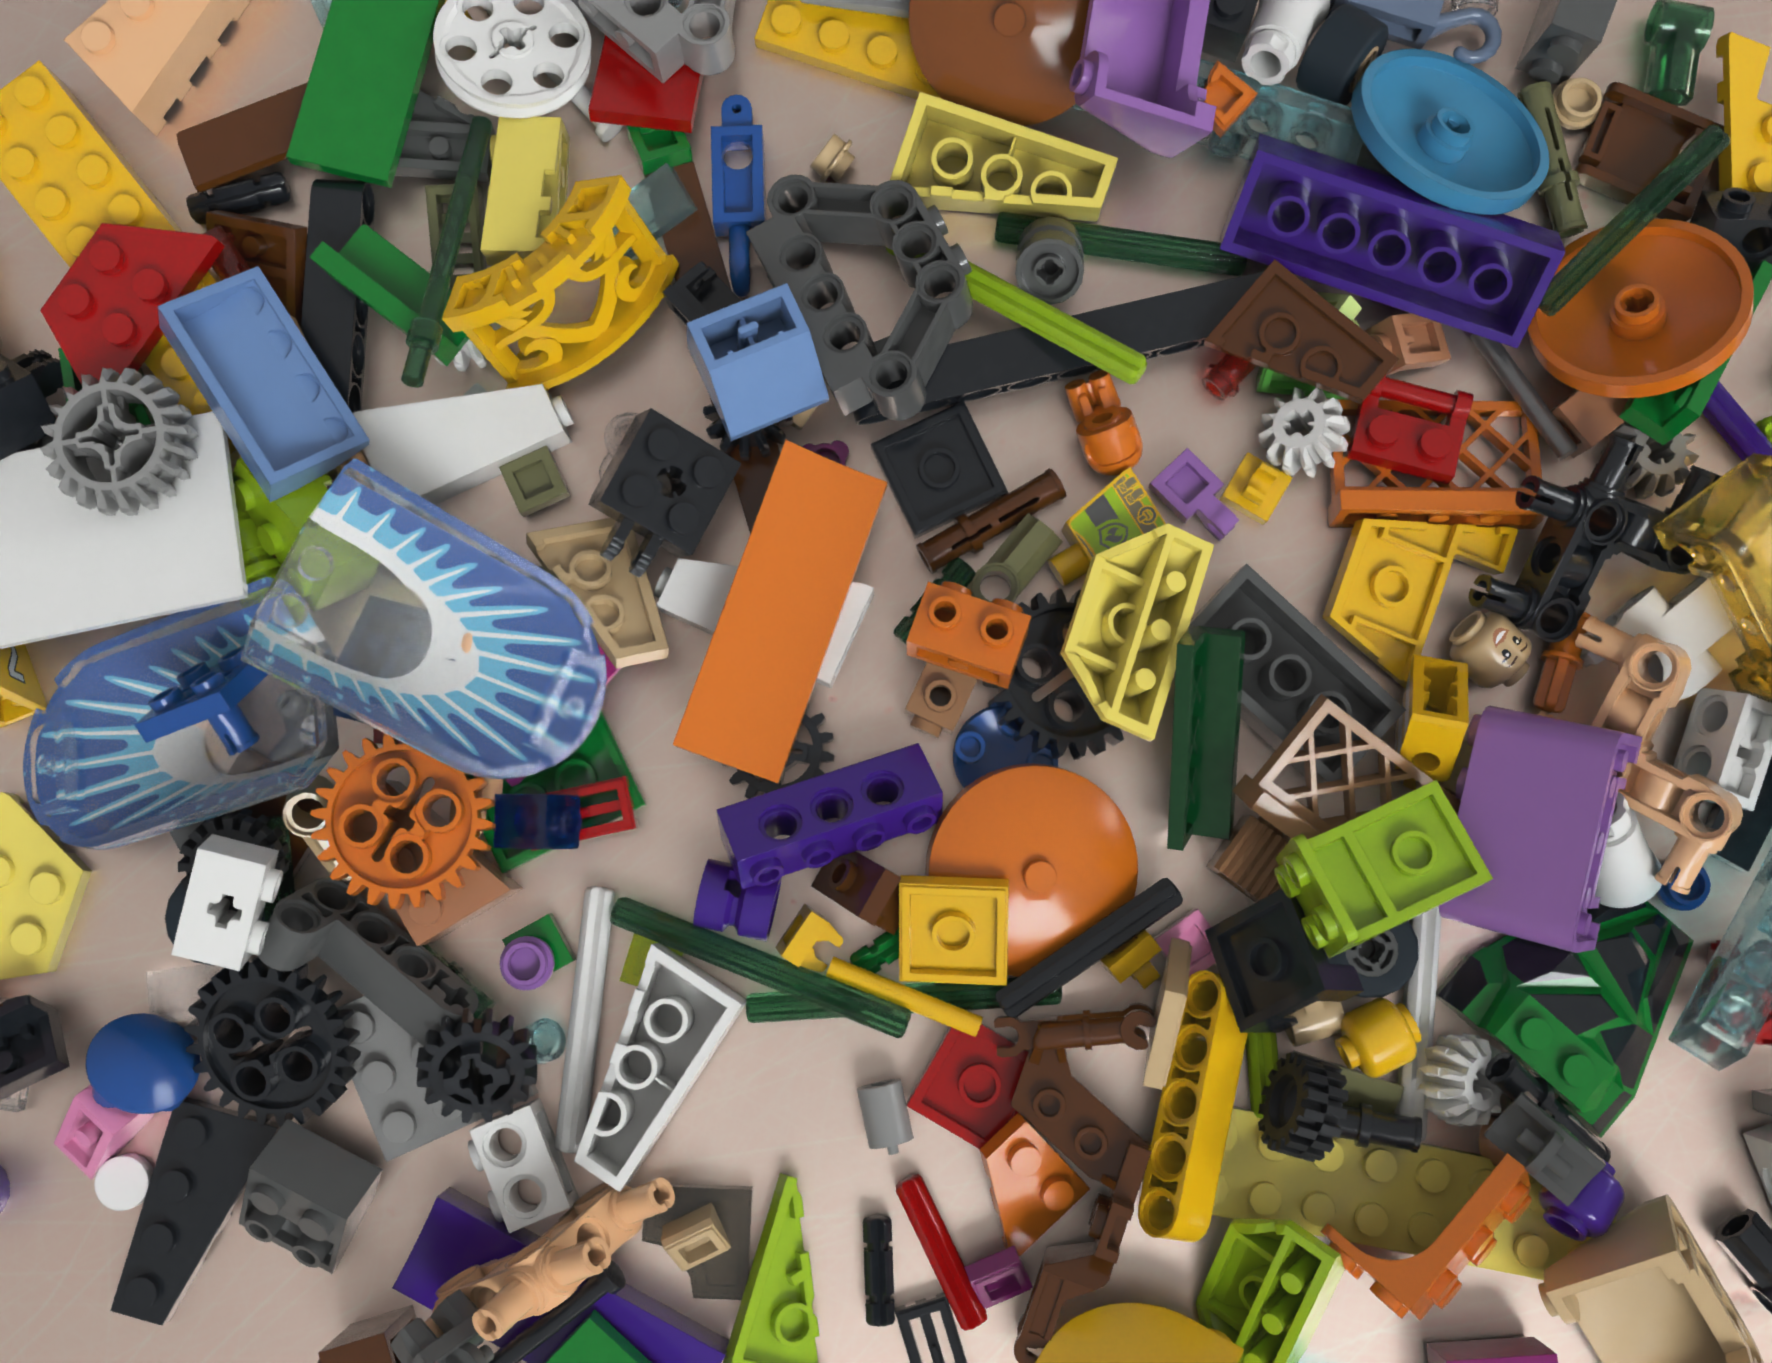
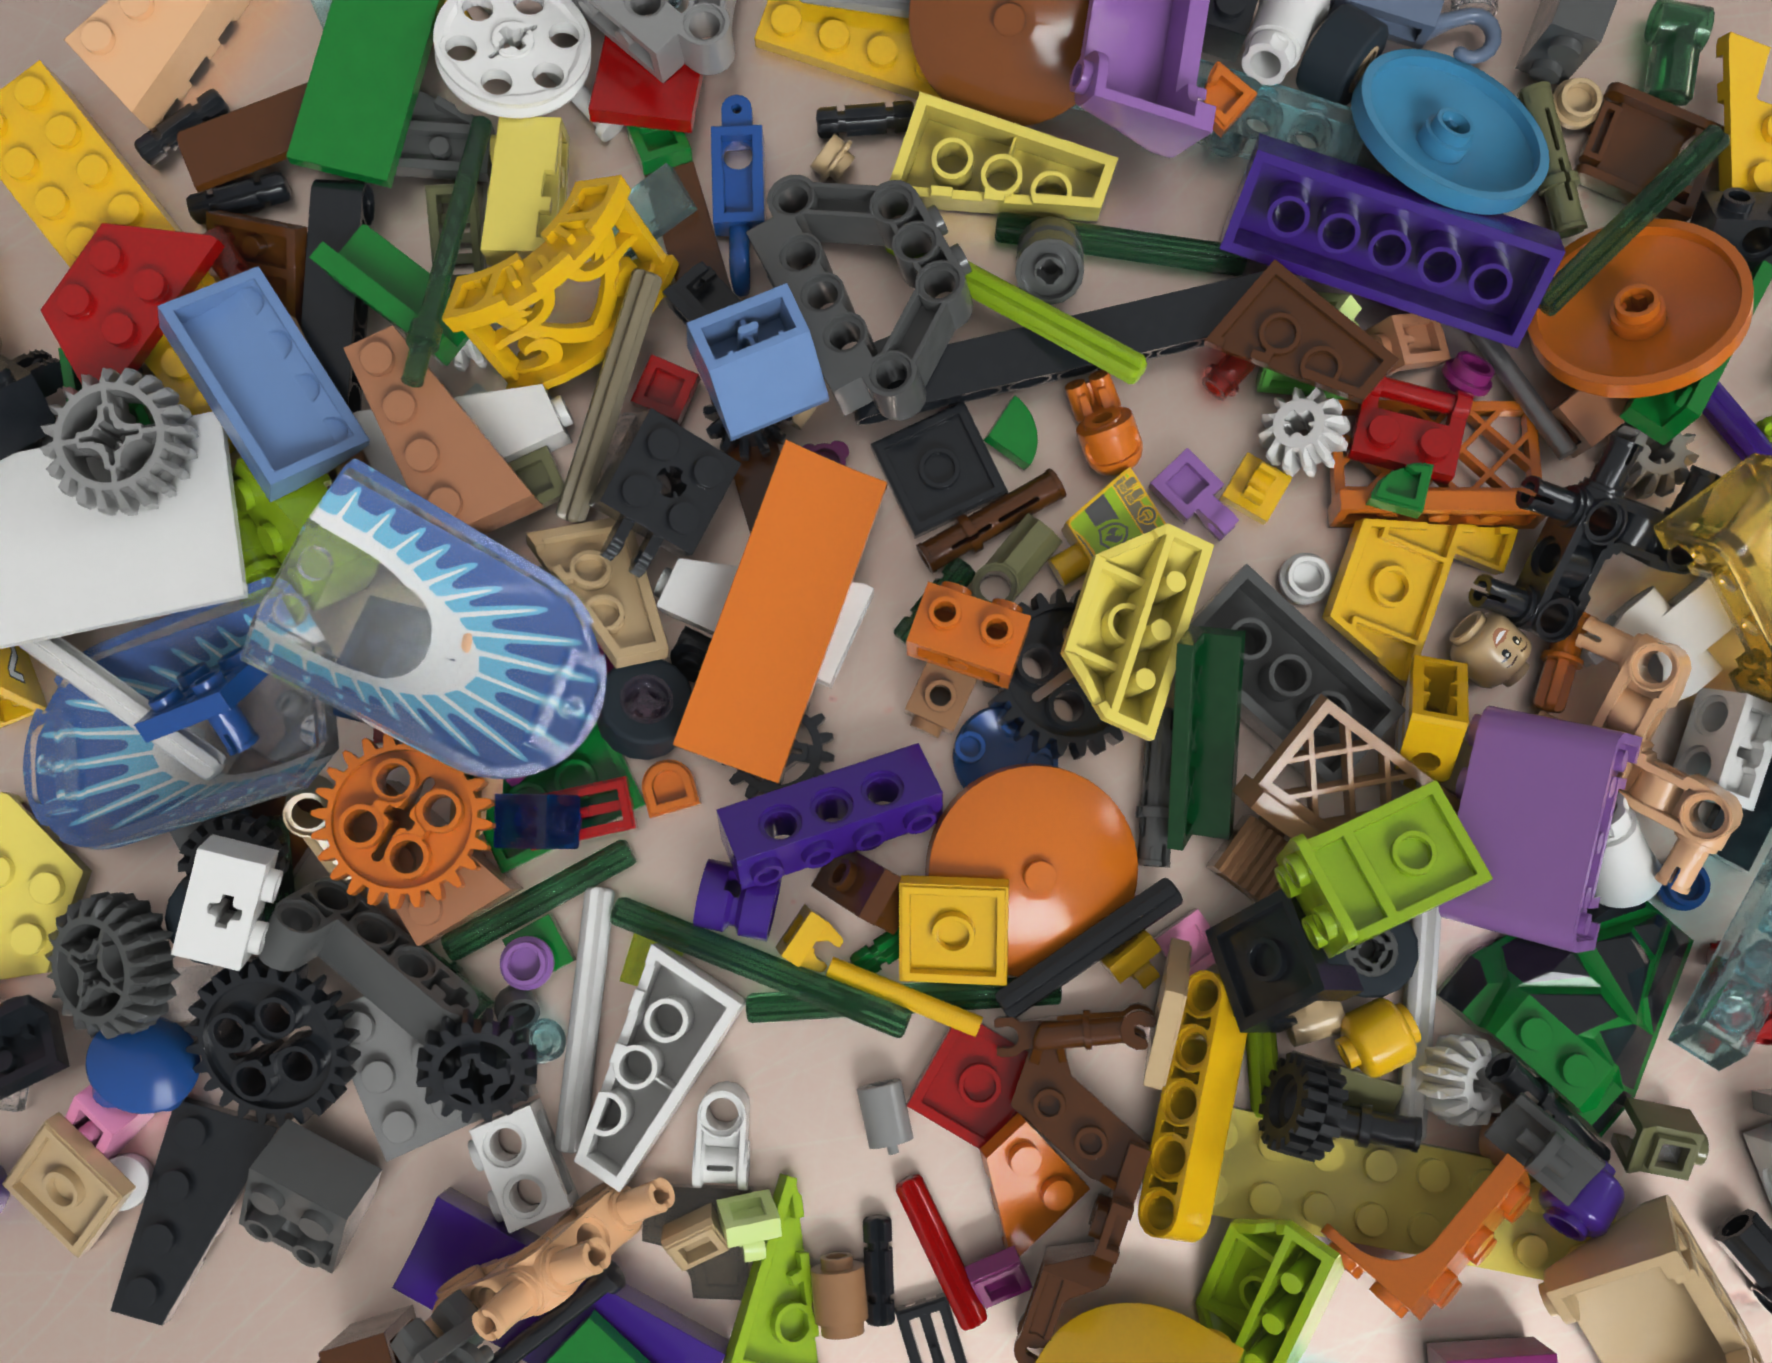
none -> tan tile [2,1112,136,1258]
none -> white axle [18,637,227,781]
none -> dark grey gear [45,892,181,1039]
none -> black axle [134,89,230,165]
none -> nougat wedge [343,325,544,539]
none -> clear green axle [441,840,636,961]
none -> dark grey hinge [494,985,540,1032]
none -> dark tan axle [556,269,662,524]
none -> black wheel [596,659,692,760]
none -> red plate [630,354,701,425]
none -> orange tile [642,759,702,819]
none -> black plate [670,626,712,682]
none -> white piece [692,1081,750,1190]
none -> yellowish green tile [716,1189,782,1263]
none -> medium nougat brick [810,1252,869,1340]
none -> black axle [816,100,914,139]
none -> green tile [983,396,1038,470]
none -> dark grey pin [1135,707,1174,868]
none -> white plate [1278,553,1332,605]
none -> green tile [1366,463,1434,519]
none -> magenta plate [1442,351,1495,396]
none -> olive window [1610,1097,1709,1181]

